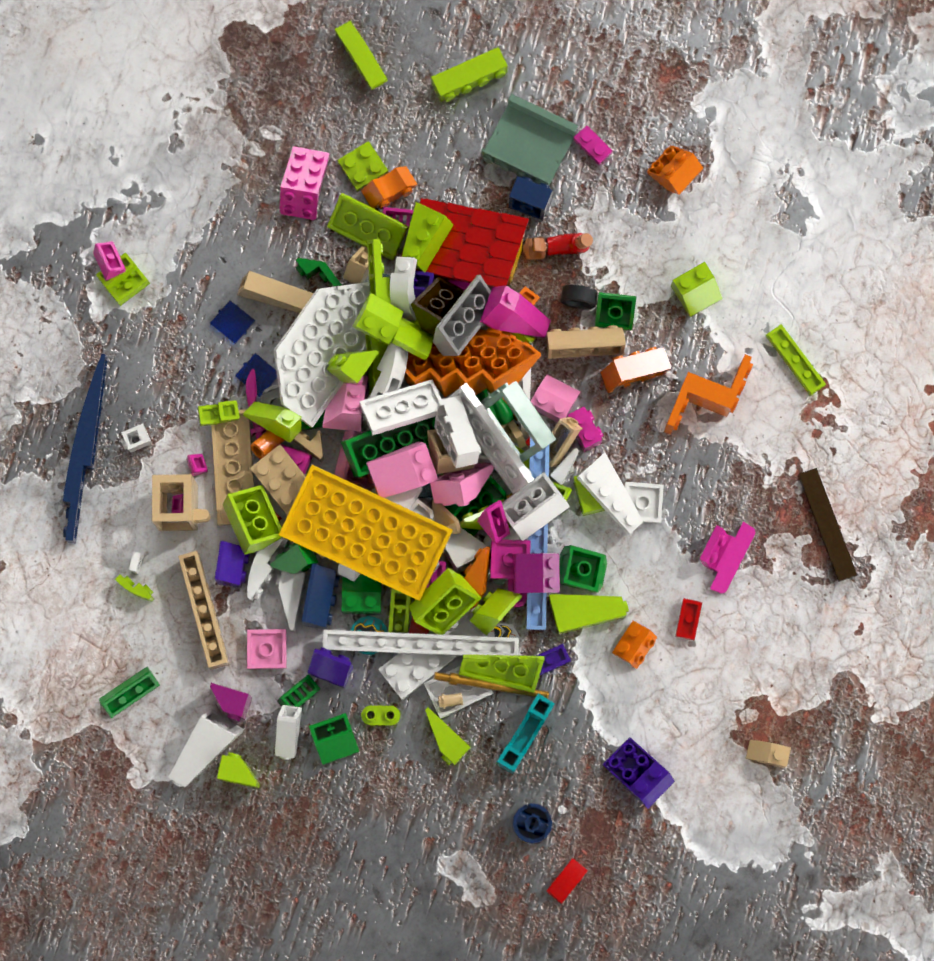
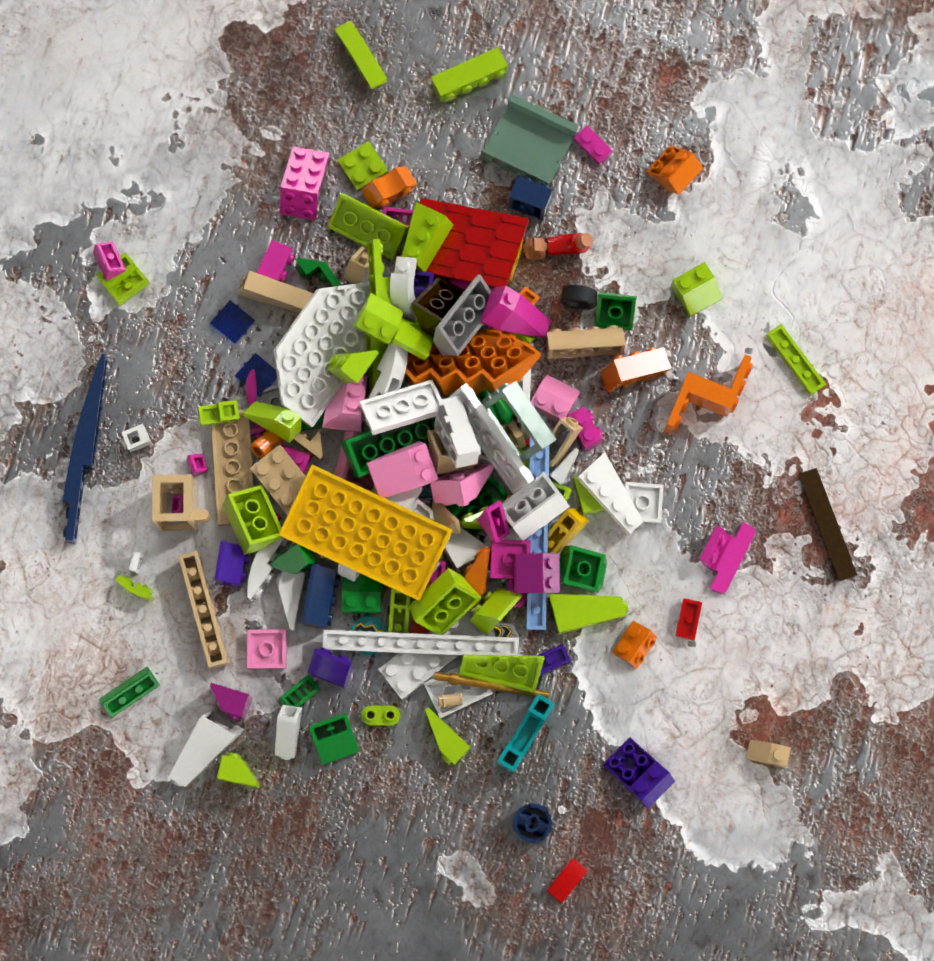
none -> dark pink brick [257,240,295,282]
none -> yellow slope [548,508,589,553]

